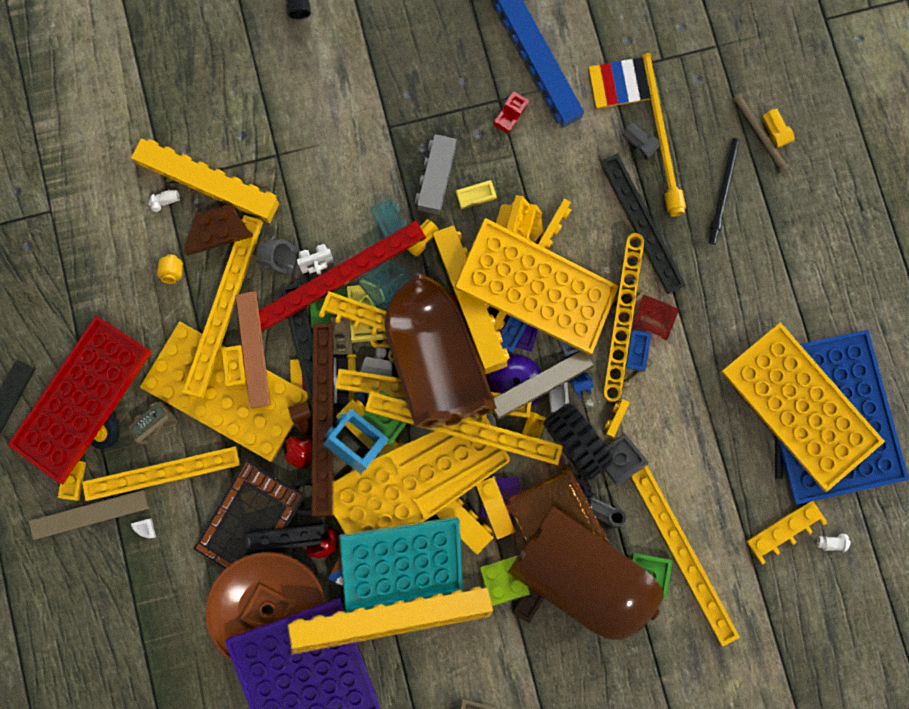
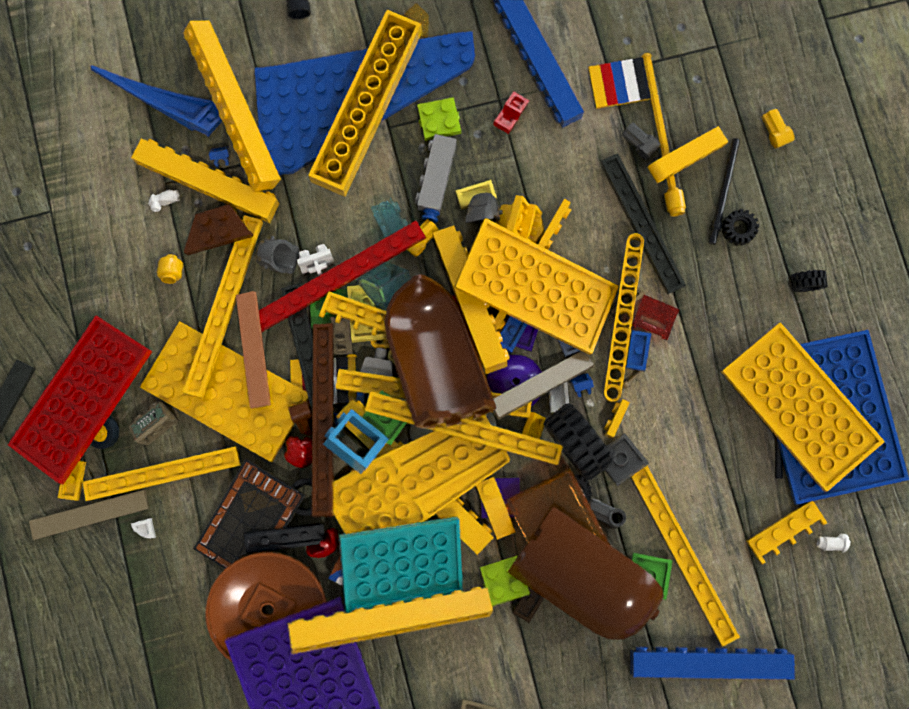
yellow plate [221,345,247,387] -> none
dark tan bar [732,93,790,173] -> none
none -> blue plate [90,65,222,137]
none -> yellow brick [183,20,281,192]
none -> blue tile [209,146,231,168]
none -> blue wing [255,31,475,175]
none -> yellow brick [308,10,422,197]
none -> clear yellow tile [403,3,429,38]
none -> lime plate [417,97,461,141]
none -> blue bush [421,208,440,223]
none -> dark grey helmet [466,193,503,224]
none -> blue brick [630,646,795,679]
none -> yellow beam [647,126,728,184]
none -> black tyre [722,209,759,246]
none -> black tyre [790,270,828,292]

